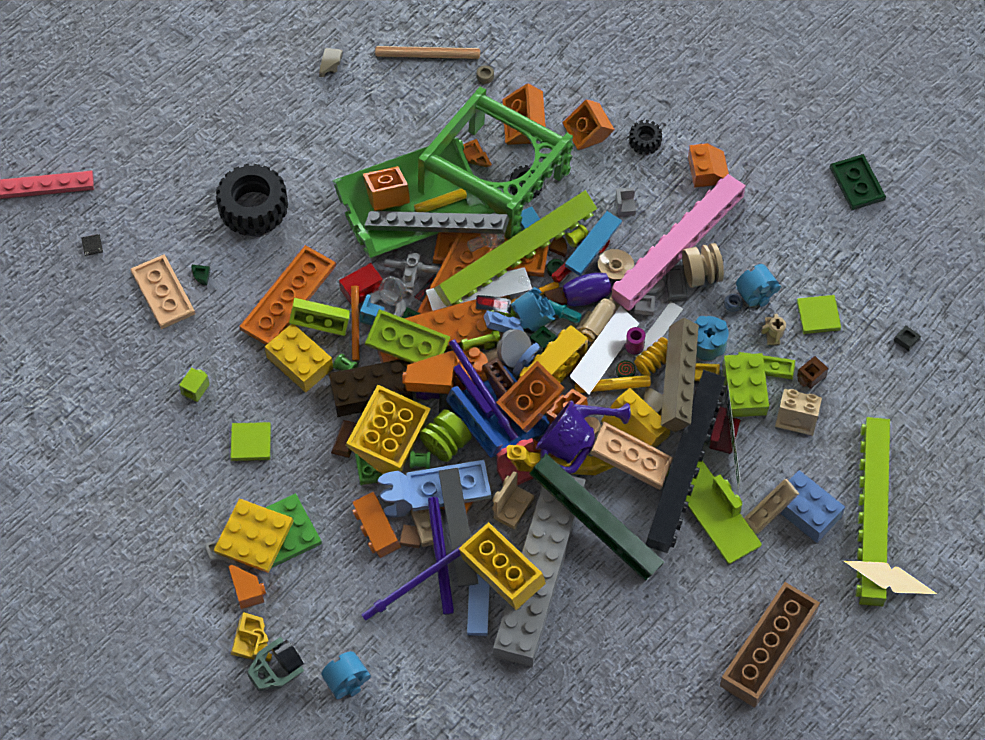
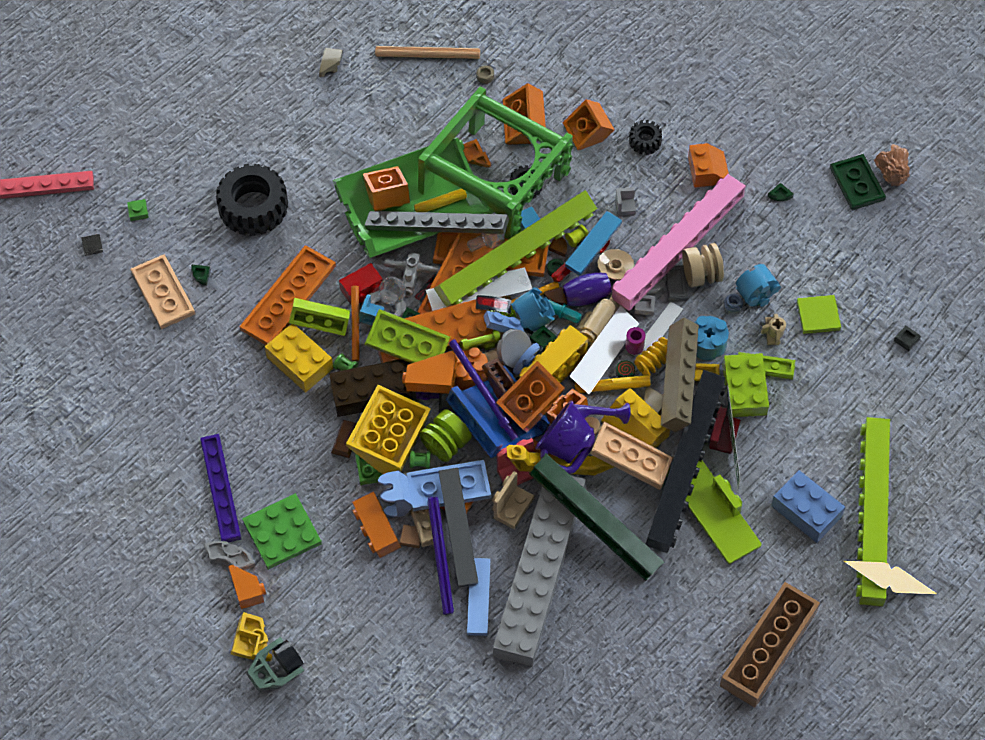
lime brick [179,367,210,402] -> none
yellow plate [214,498,294,573] -> none
lime tile [231,422,271,461] -> none
dark azure brick [321,651,371,699] -> none
dark purple bar [361,545,462,621] -> none
dark purple tile [454,364,494,418] -> none
yellow brick [459,522,546,610] -> none
tan tile [744,479,799,534] -> none
tan bracket [775,389,822,436] -> none
reddish brown brick [797,356,829,389] -> none
none -> bright green plate [127,199,149,221]
none -> dark purple tile [200,434,242,543]
none -> dark green tile [767,183,794,202]
none -> nougat hair [874,144,910,186]

